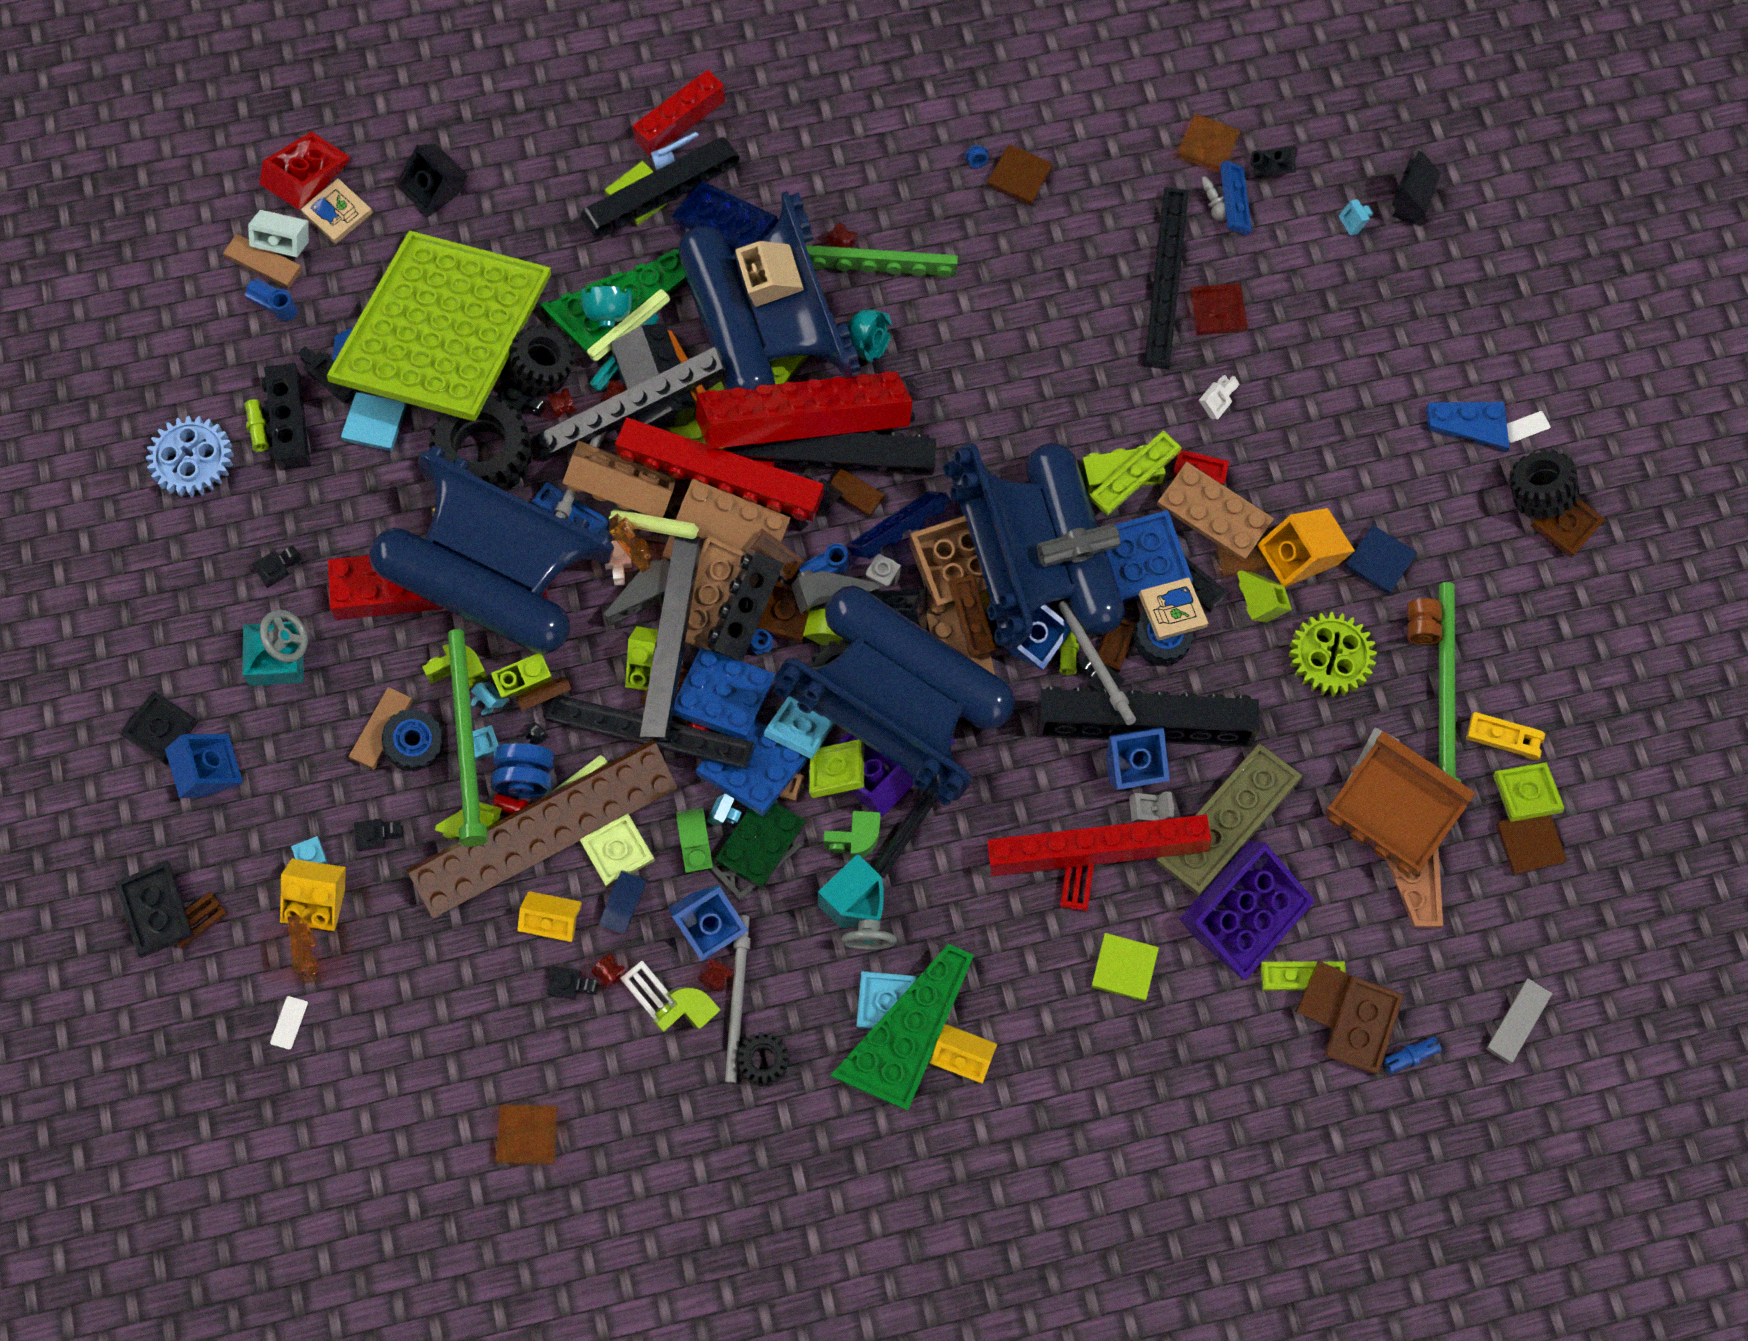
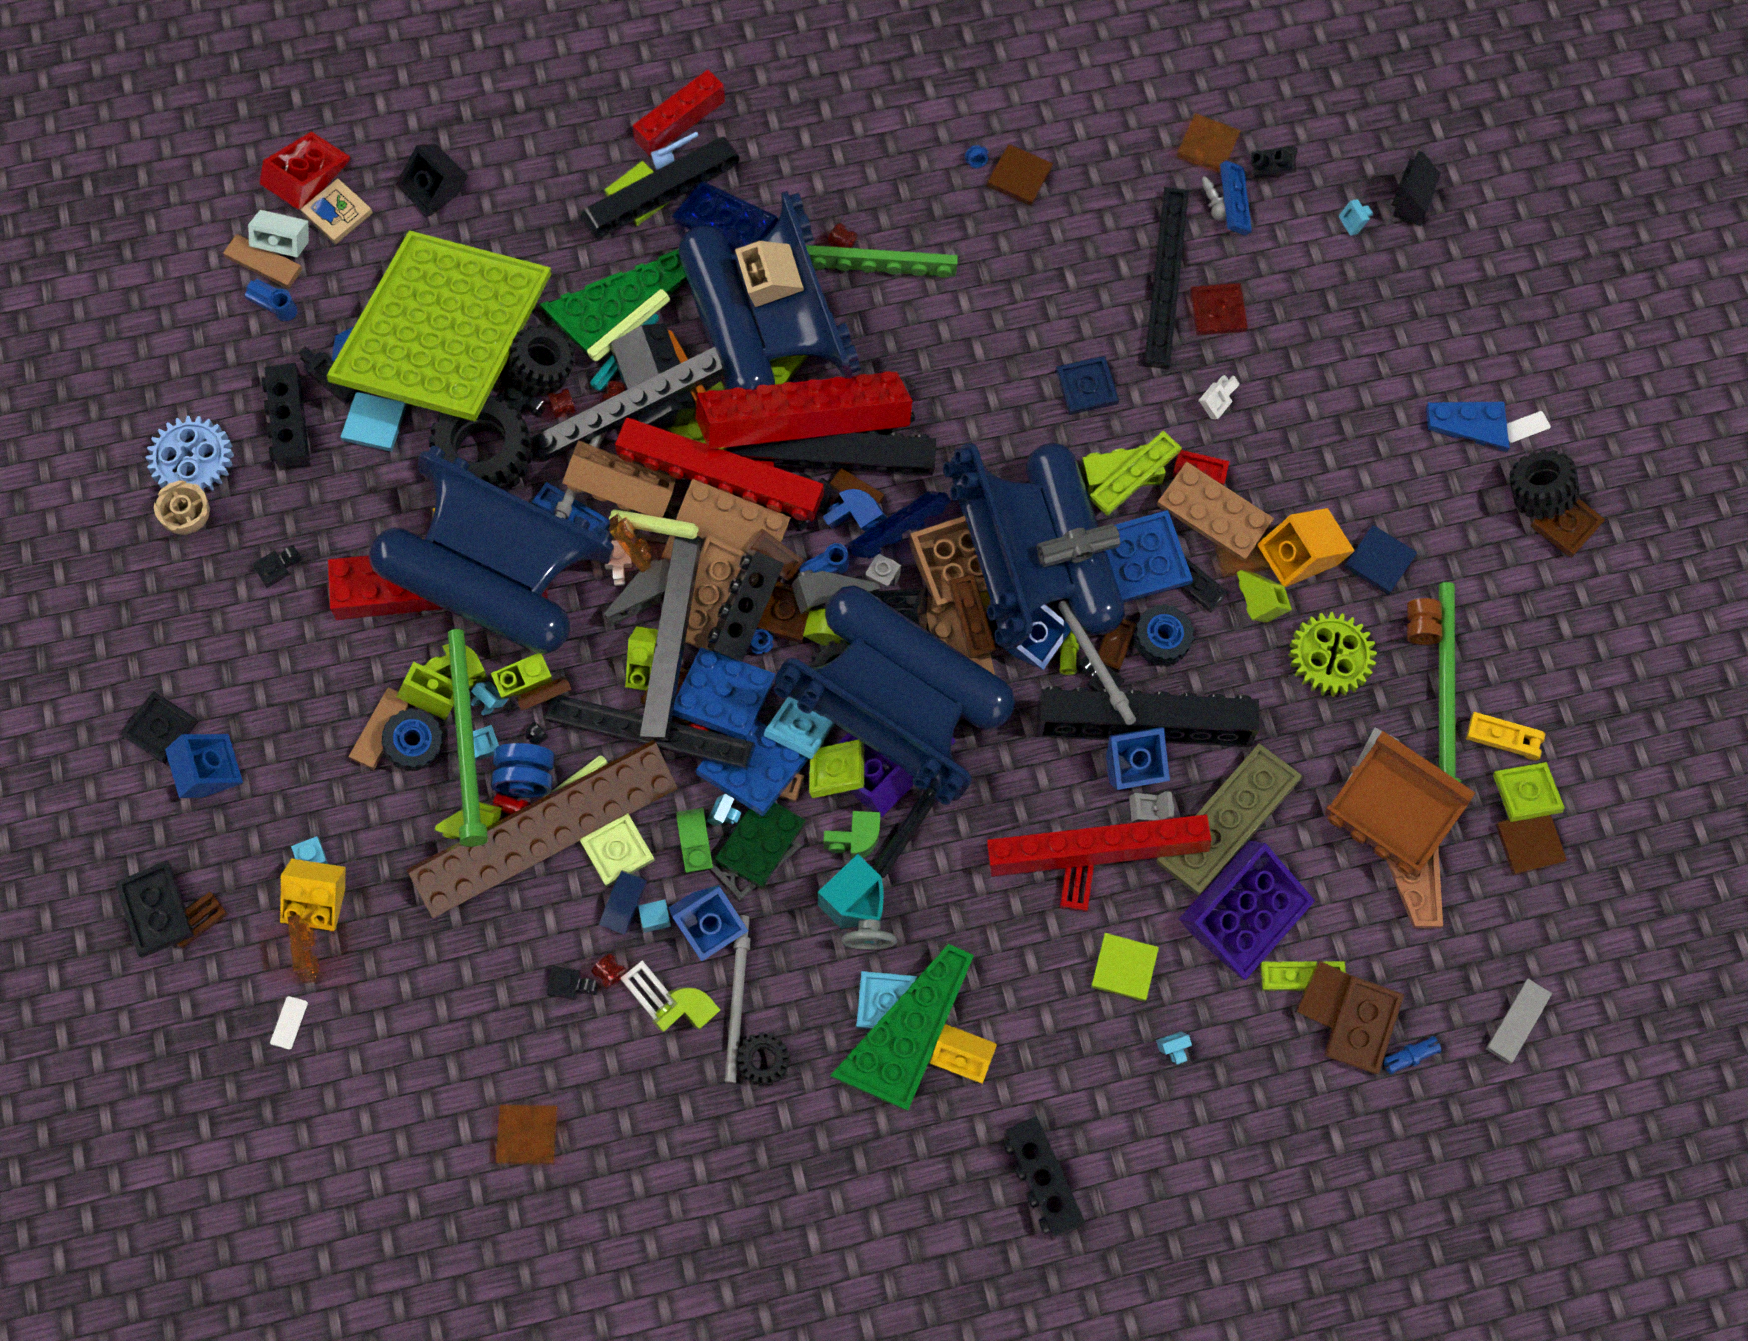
teal piece [242,610,308,686] -> none
lime pin [244,399,269,452] -> none
black plate [354,819,404,852] -> none
yellow panel [518,891,582,942] -> none
teal cylinder [581,286,632,328] -> none
clear red wheel [698,959,733,992] -> none
teal cylinder [846,309,892,362] -> none
tan tile [1139,578,1209,641] -> none
none -> tan cylinder [154,480,210,535]
none -> lime brick [396,661,454,721]
none -> medium azure slope [638,900,671,933]
none -> blue brick [823,489,887,532]
none -> black brick [1002,1116,1086,1240]
none -> dark blue tile [1056,356,1119,415]
none -> medium azure tile [1156,1031,1192,1064]

